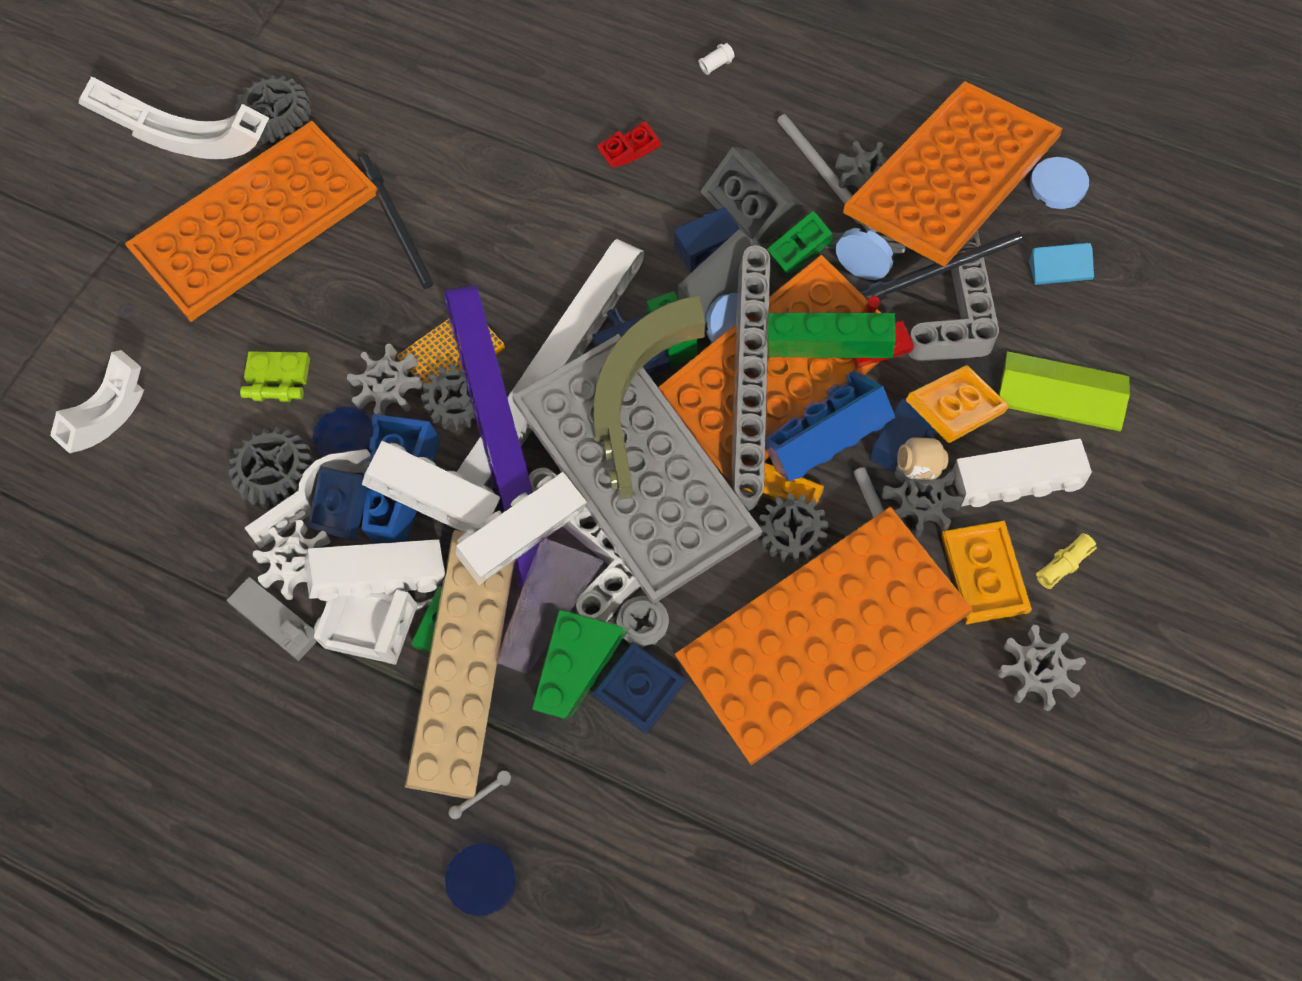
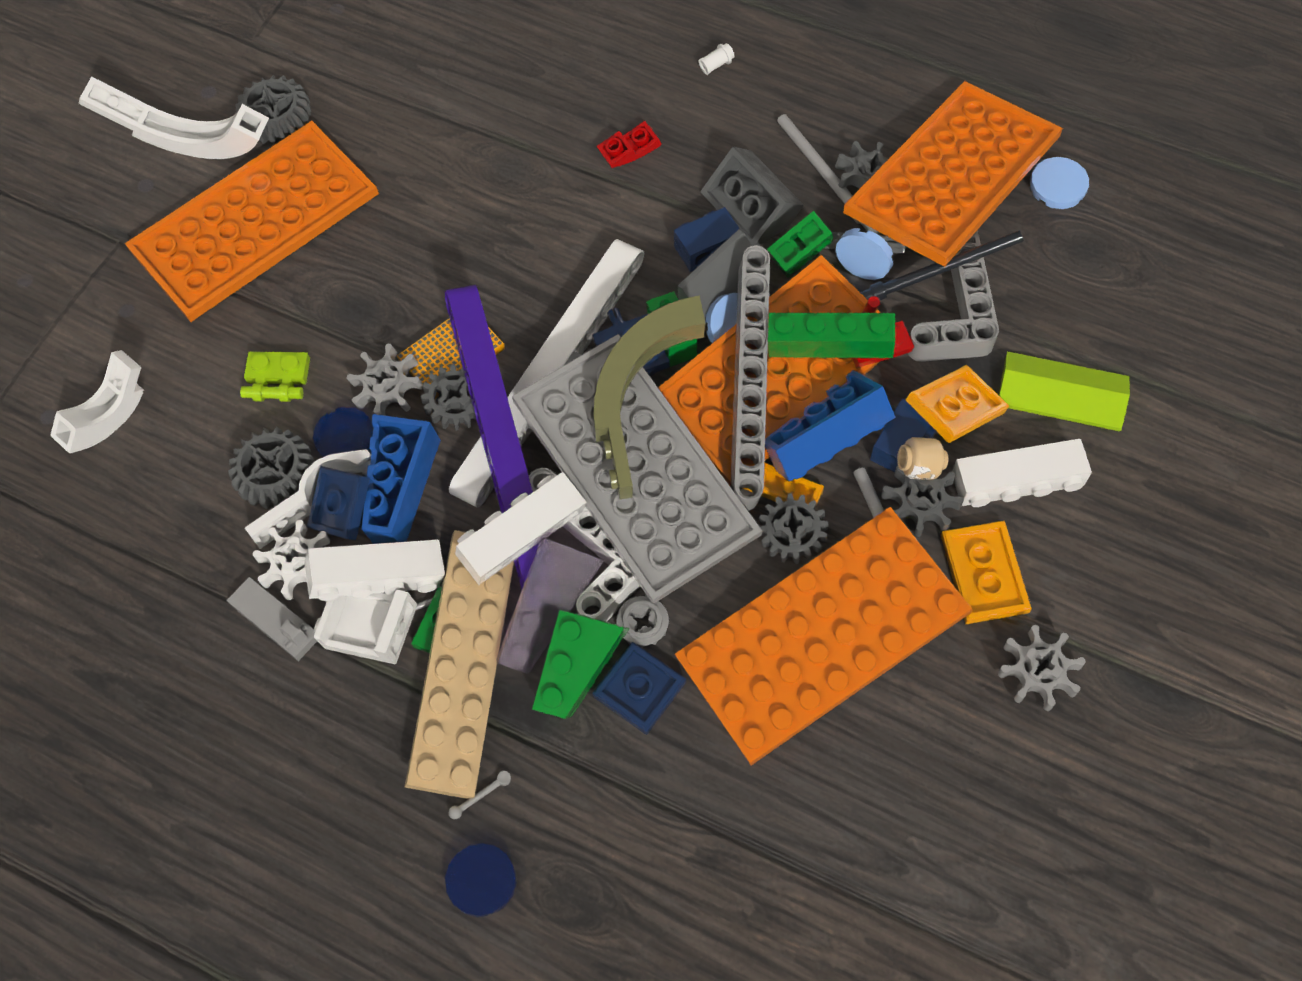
black bar [358,154,433,289] -> none
white brick [362,441,500,532] -> none
dark azure slope [1029,243,1094,285] -> none
light yellow pin [1036,533,1097,589] -> none

